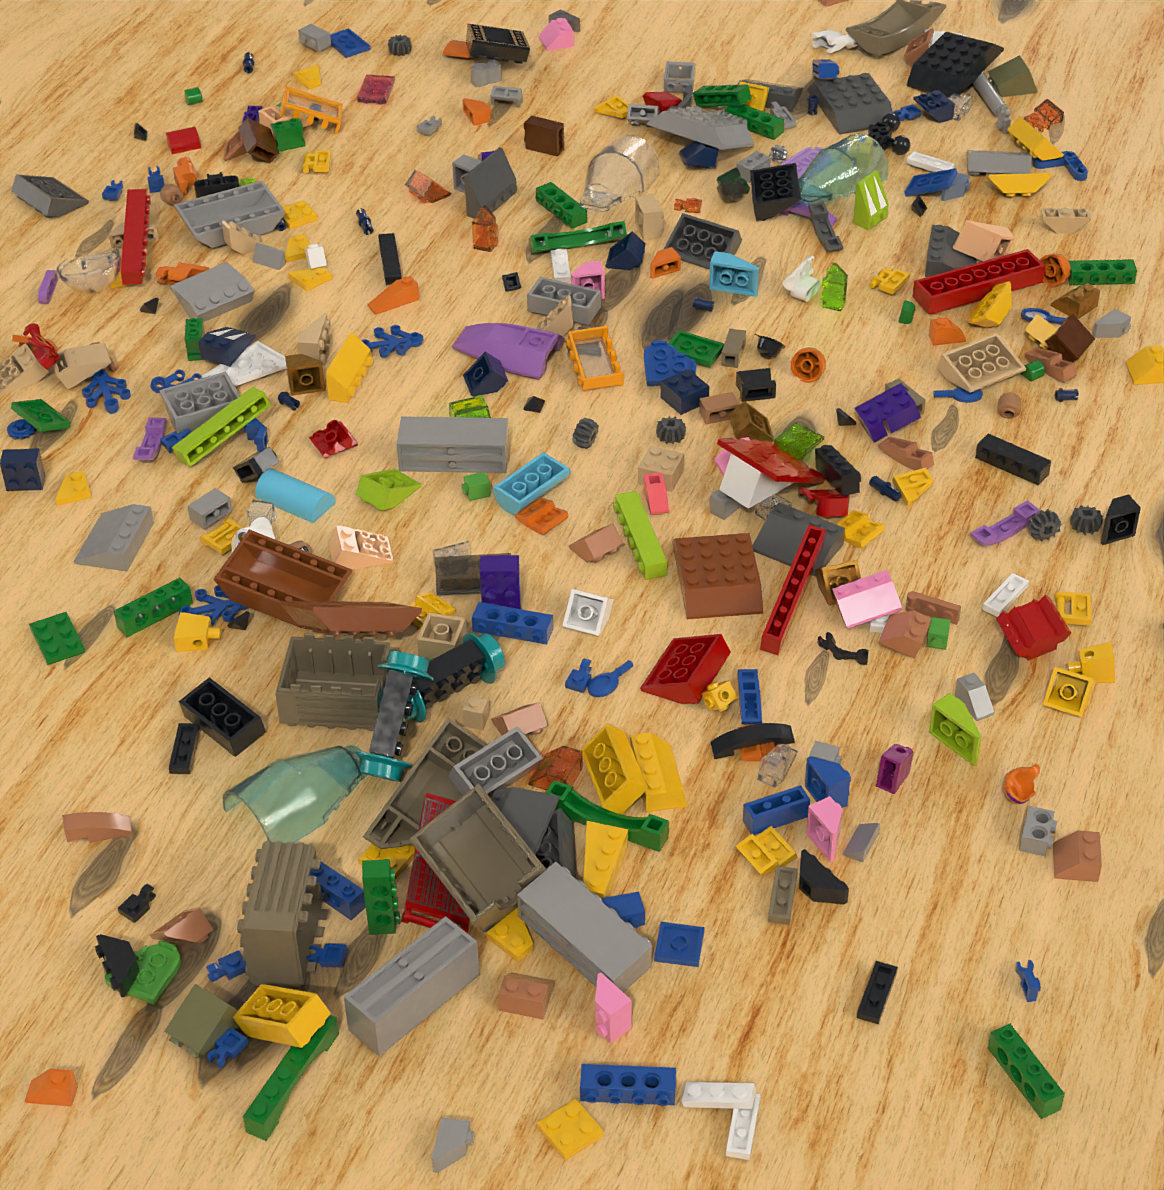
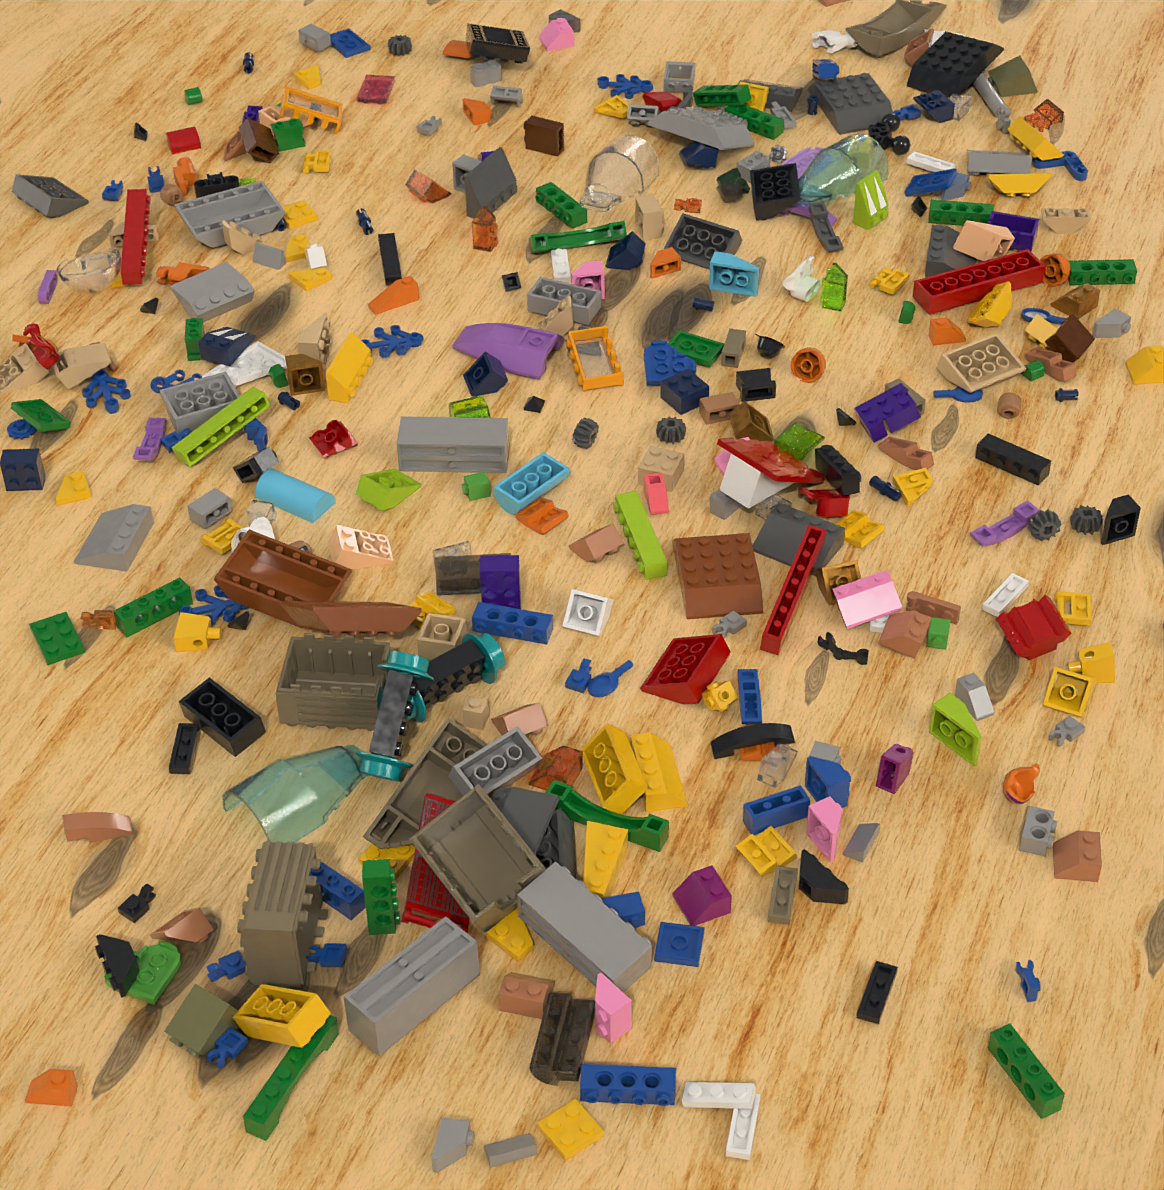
none -> clear orange plate [81,610,117,630]
none -> green brick [269,363,288,388]
none -> light grey slope [484,1133,537,1168]
none -> clear smoke brick [529,993,595,1086]
none -> blue plant [598,74,653,99]
none -> magenta slope [672,865,732,926]
none -> light grey plate [712,611,747,638]
none -> green brick [928,199,994,226]
none -> dark purple piece [987,211,1040,252]
none -> light grey plate [1049,716,1085,747]

